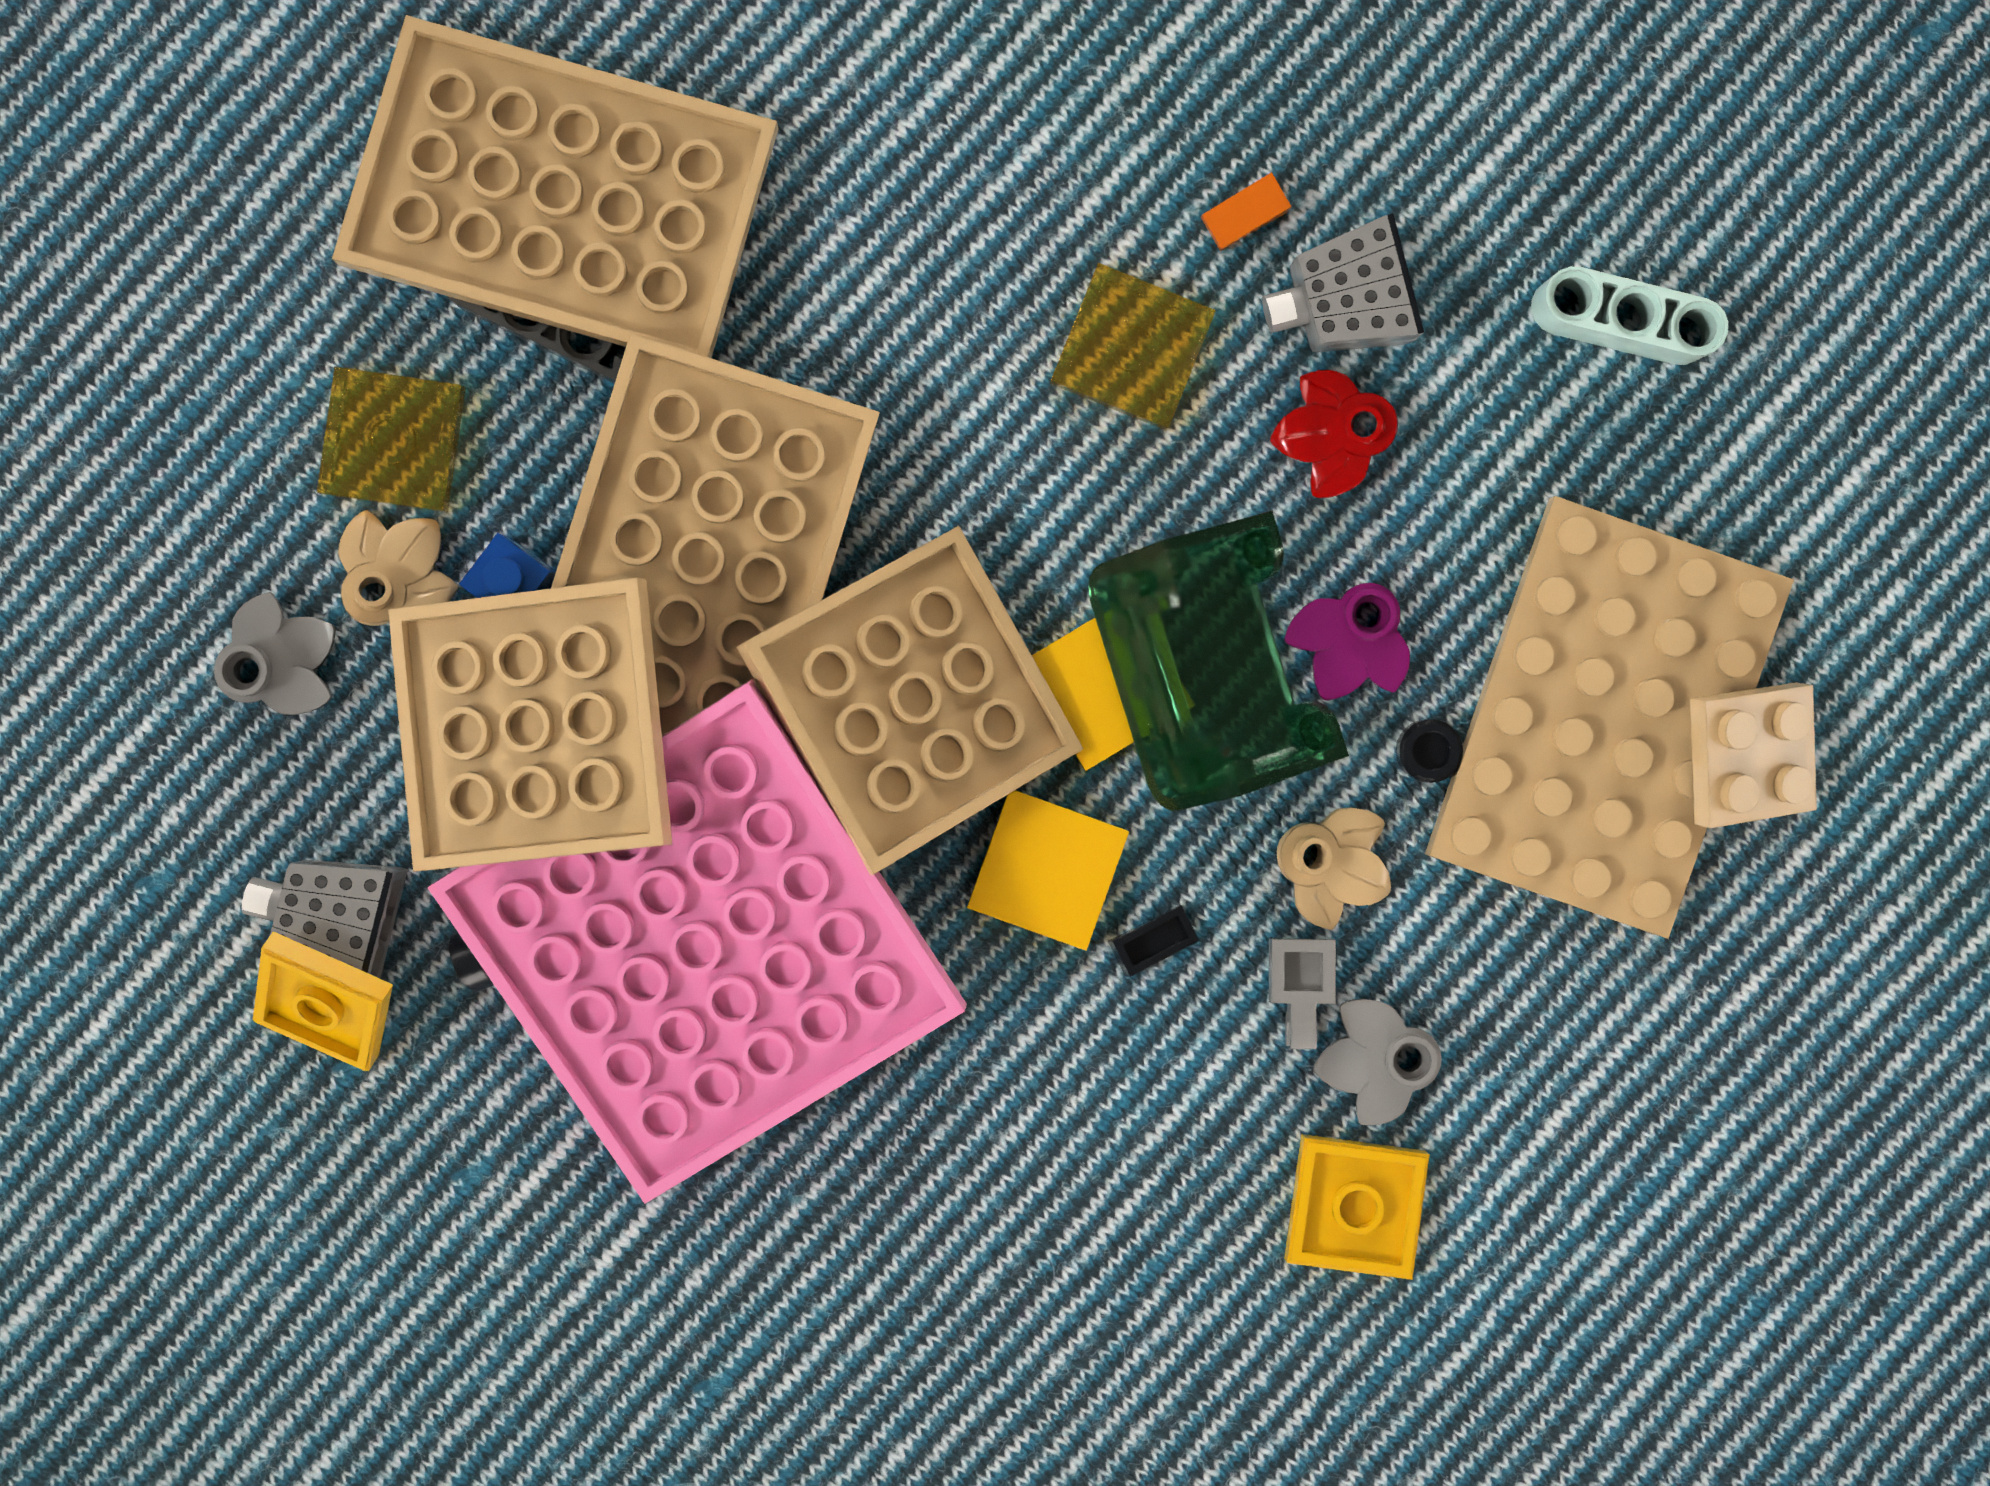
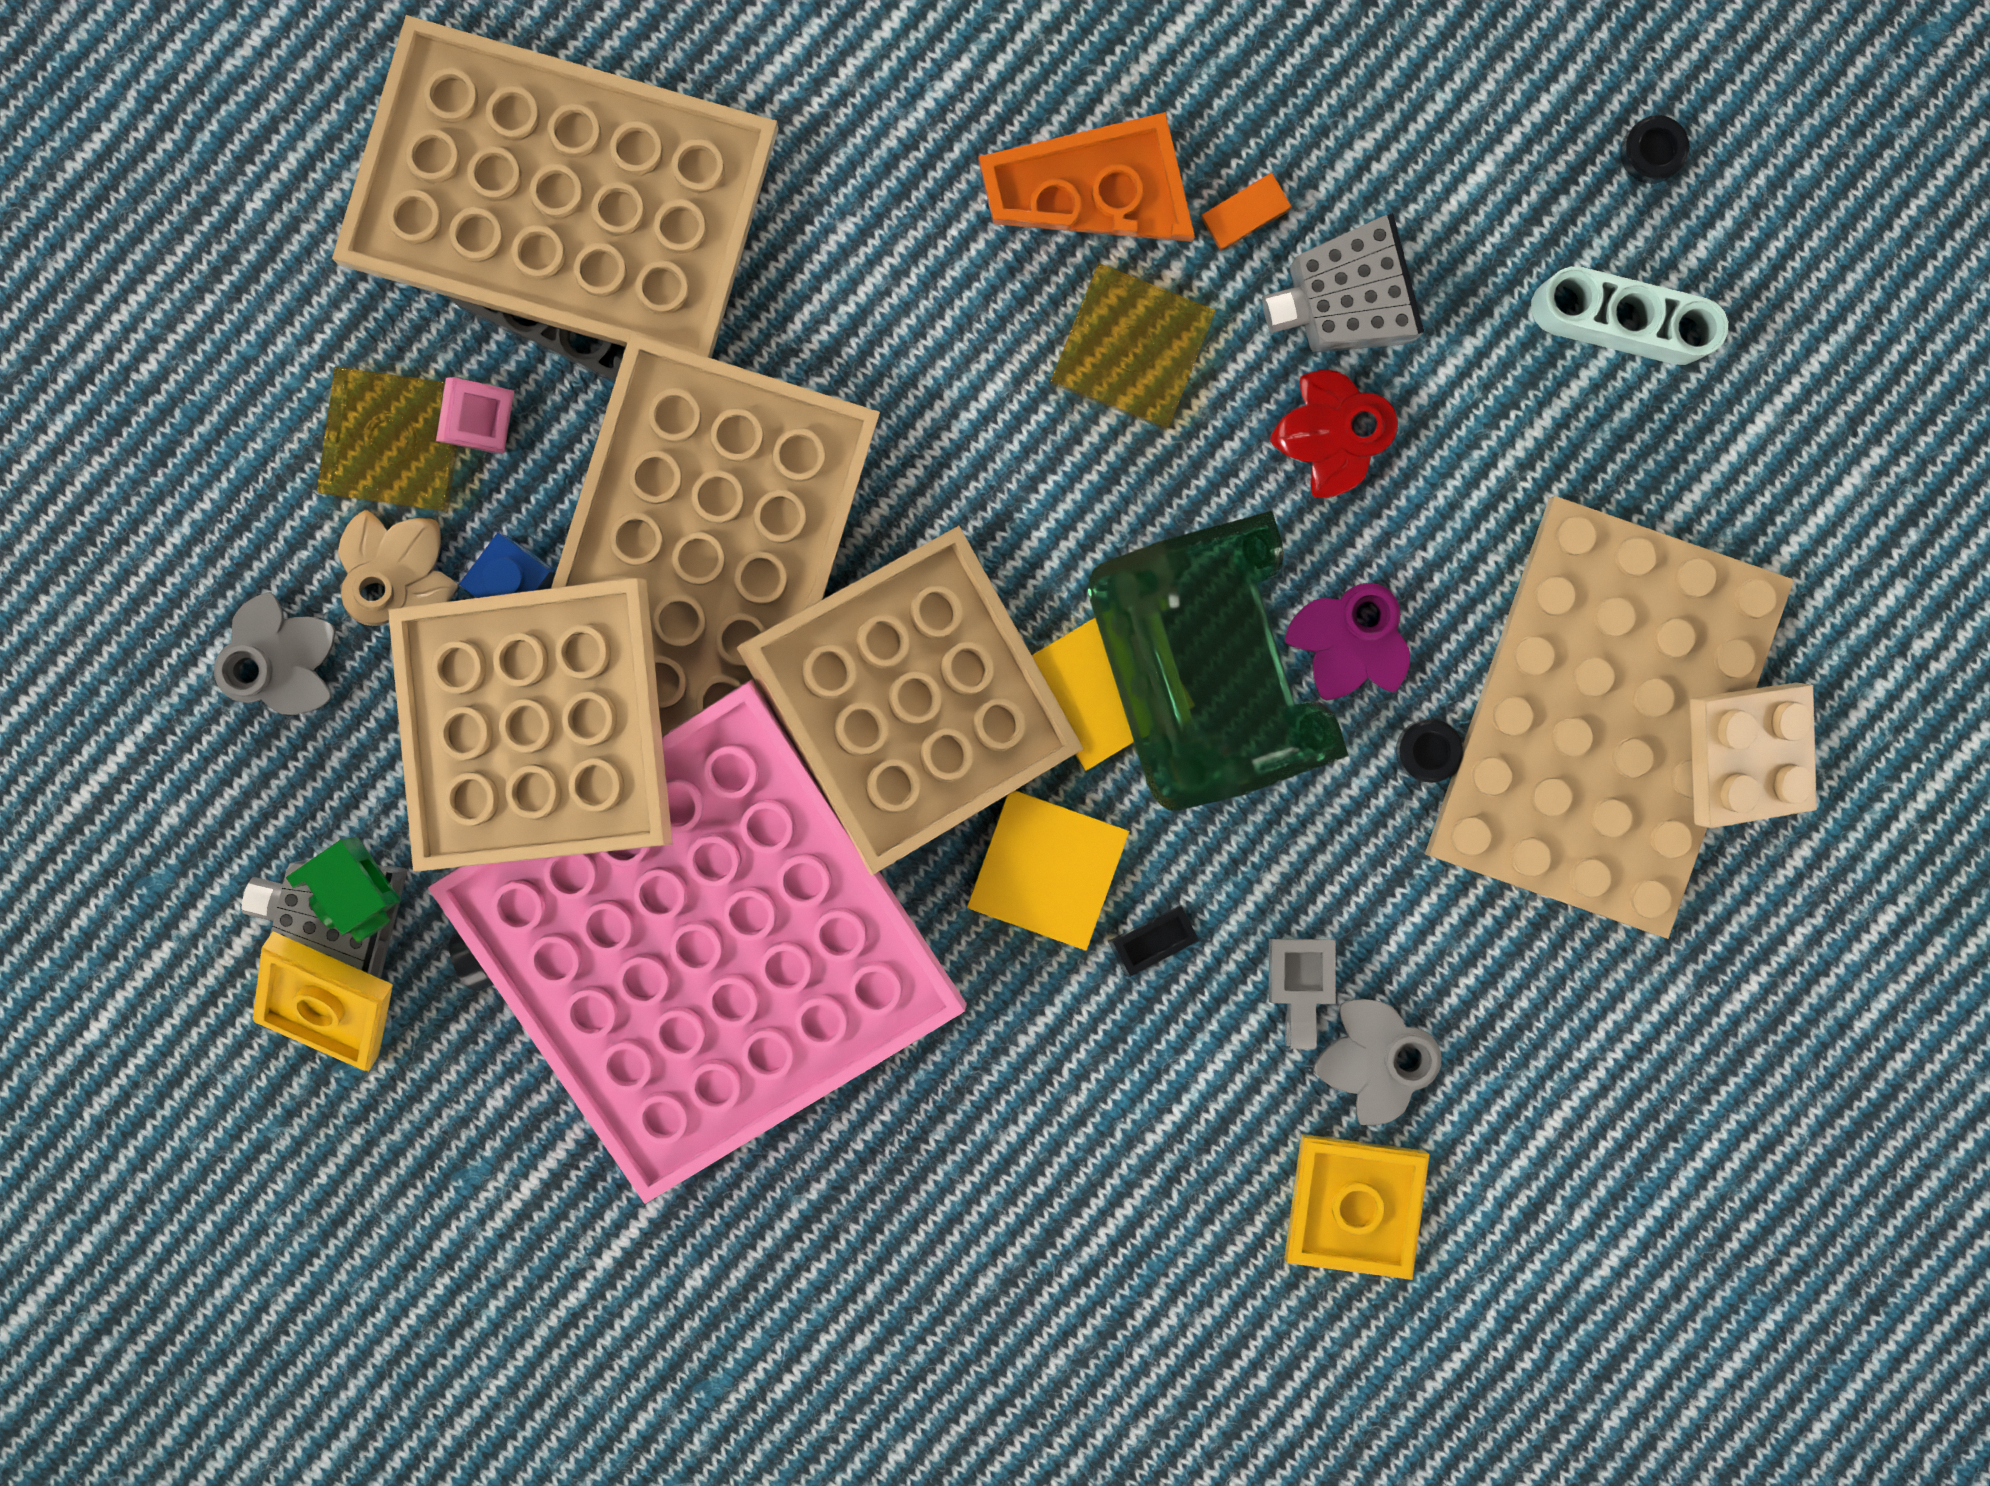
tan plate [1277,807,1391,930] -> none
none -> green brick [286,836,402,944]
none -> bright pink tile [436,377,514,454]
none -> orange wing [978,112,1195,242]
none -> black tile [1620,115,1690,184]

